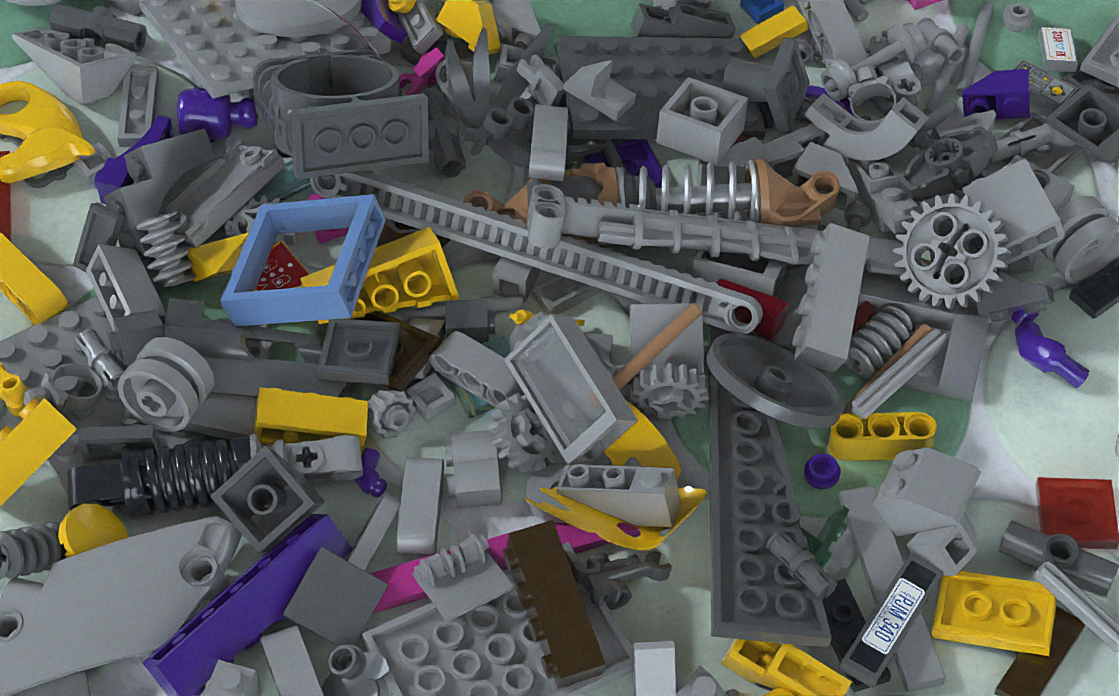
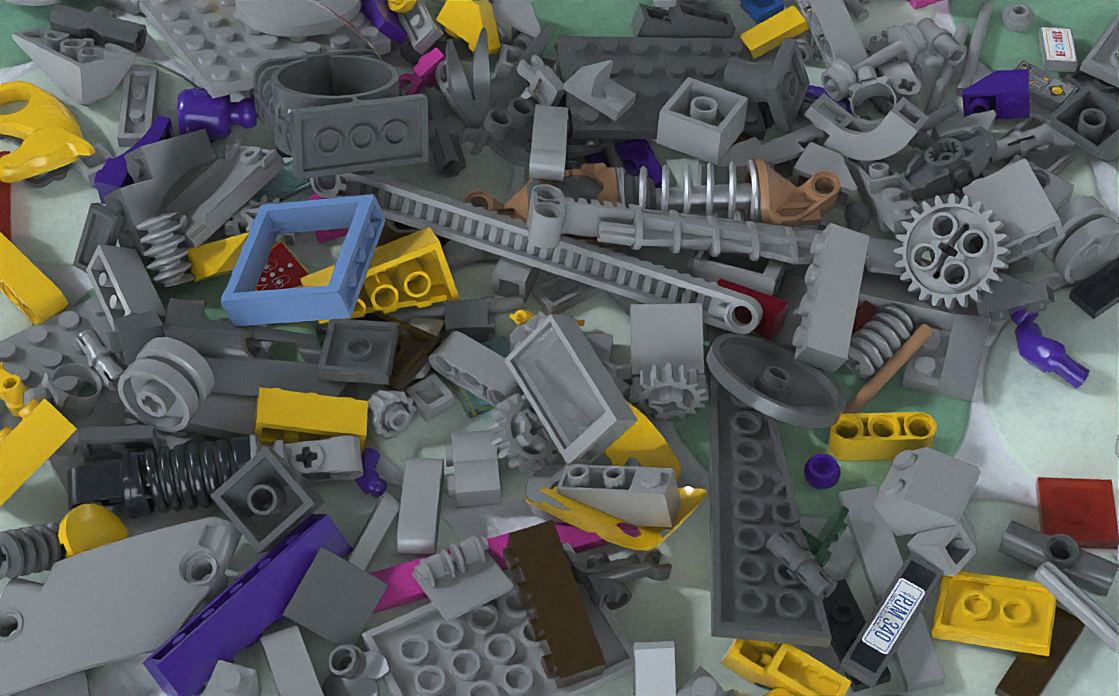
medium nougat piece [590,303,702,409] -> none
light grey axle [851,329,948,419] -> none

